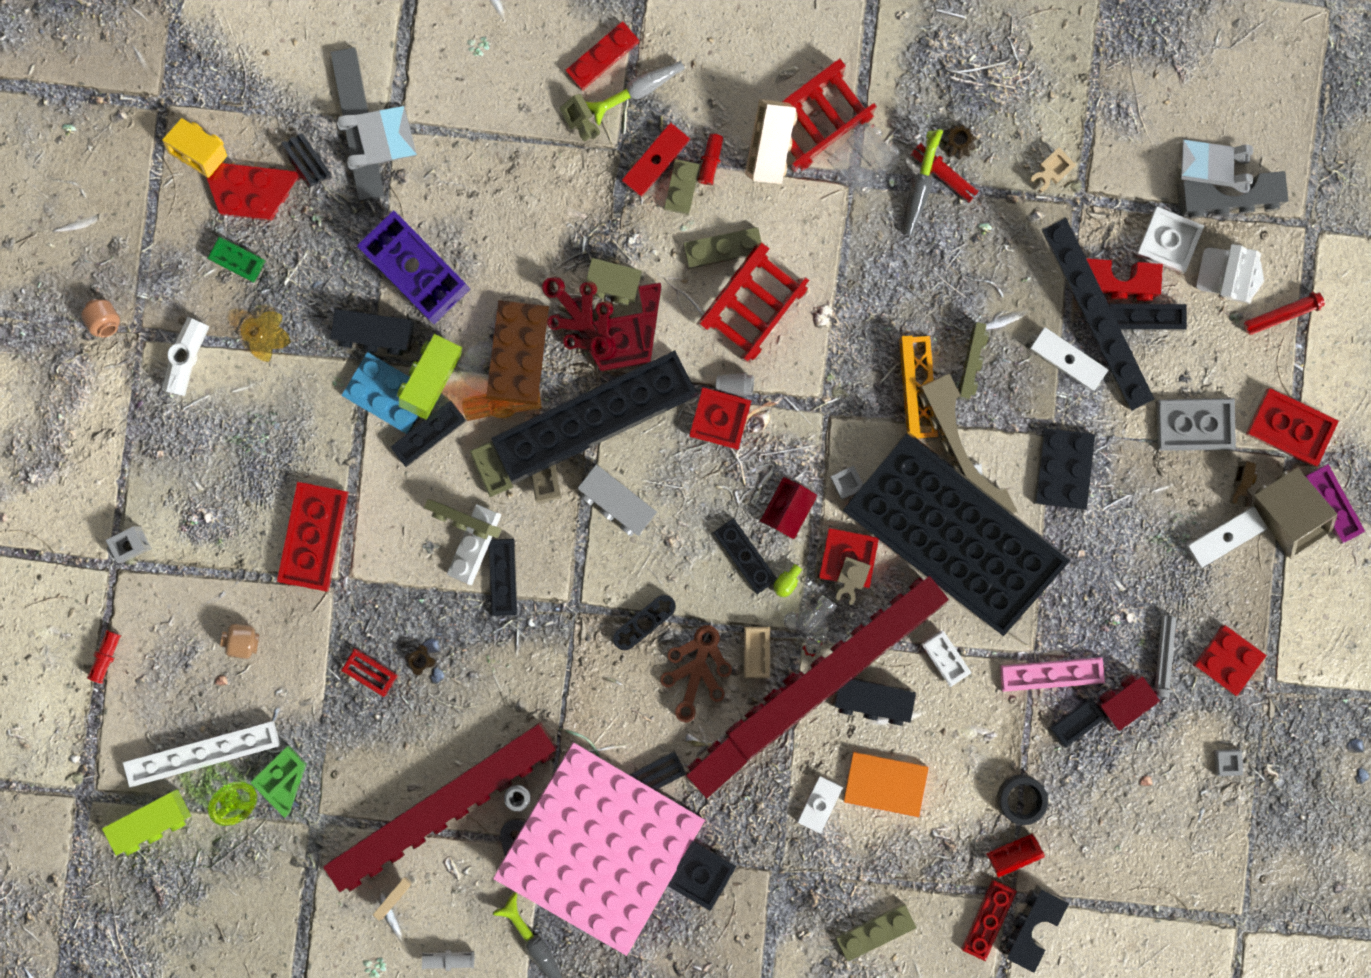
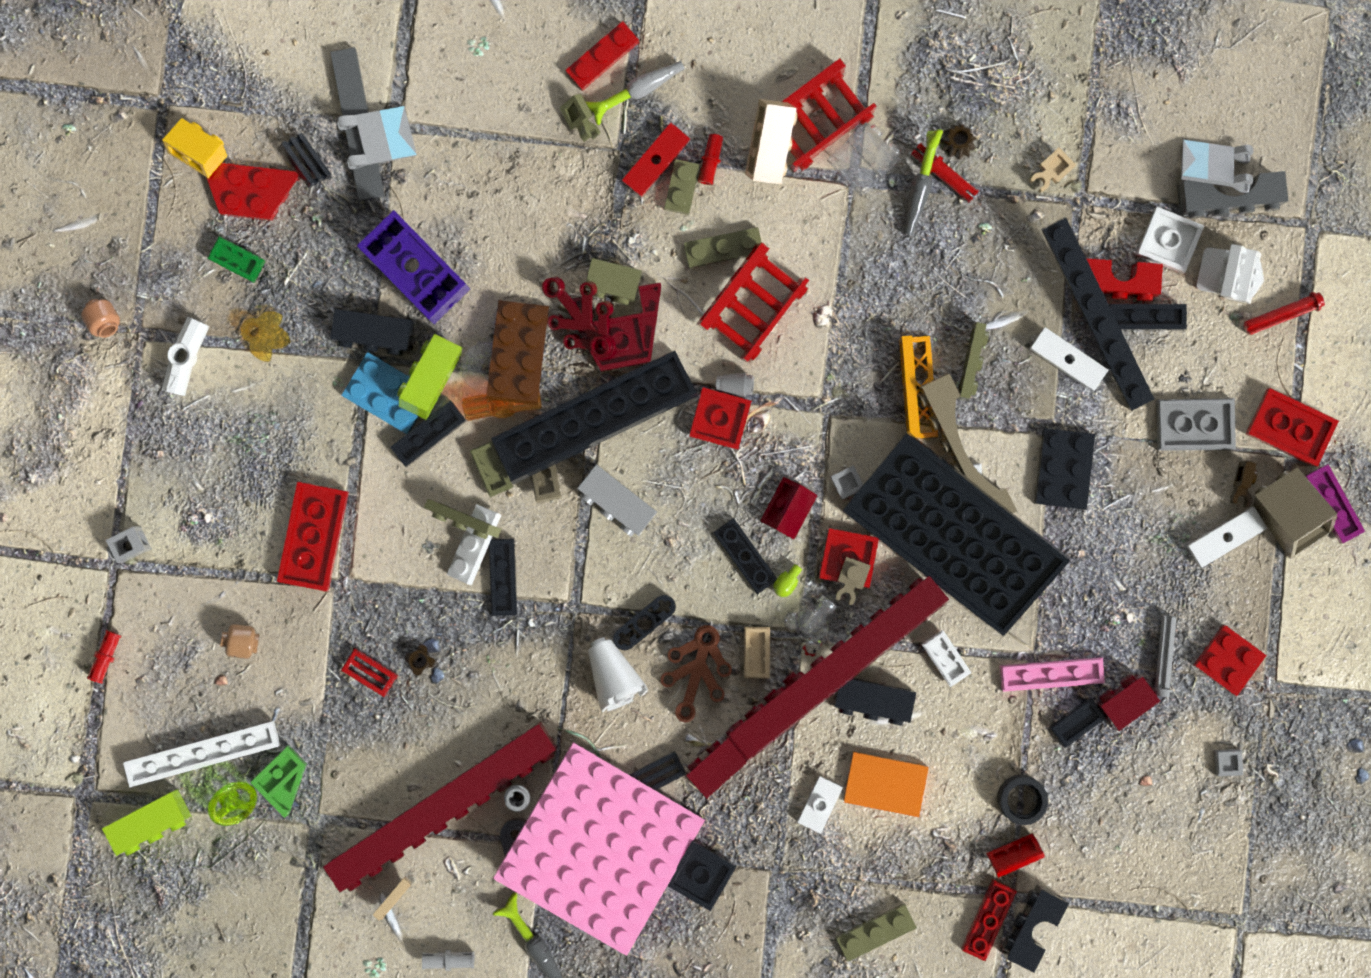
none -> white cone [588,637,648,712]

